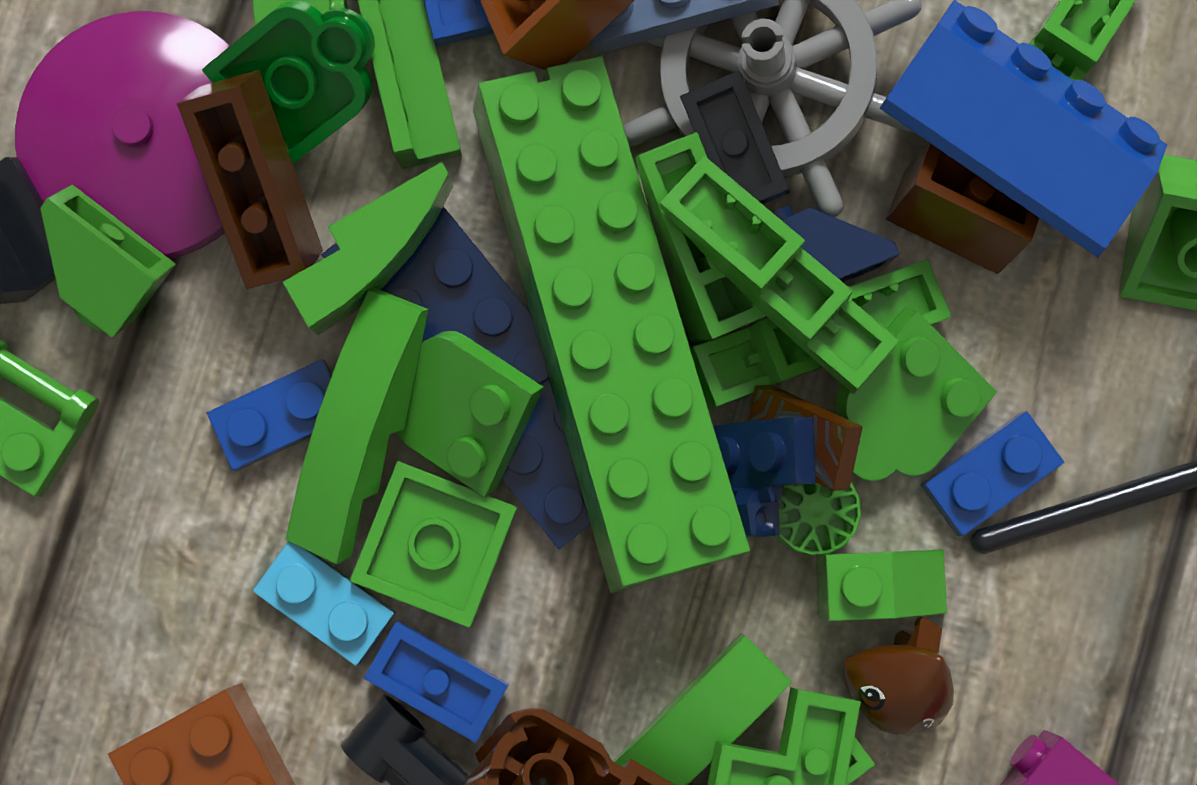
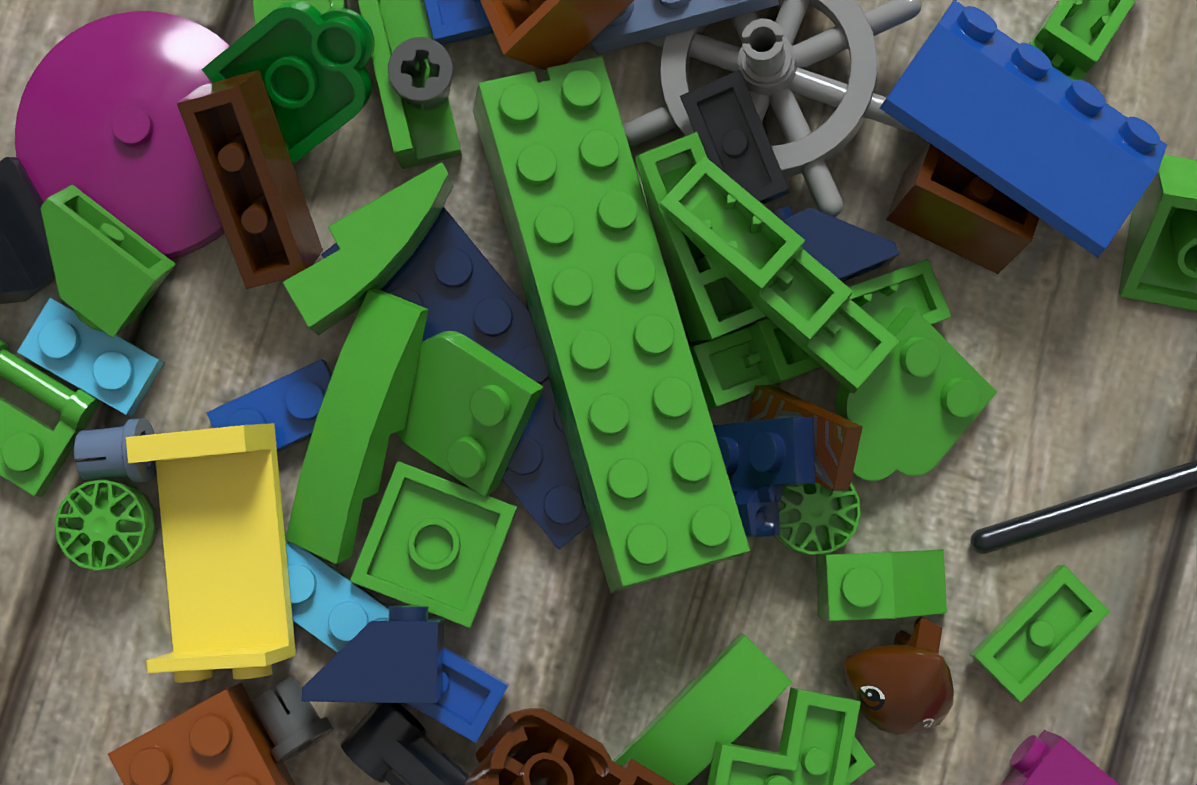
blue plate [921,411,1065,536] -> none
none -> medium azure plate [17,298,165,417]
none -> bright green wheel [54,479,158,571]
none -> sand blue bush [74,418,156,483]
none -> light yellow panel [126,423,296,683]
none -> dark grey bush [250,676,334,764]
none -> dark blue slope [302,605,444,703]
none -> dark grey bush [388,37,454,110]
none -> bright green plate [969,565,1111,703]

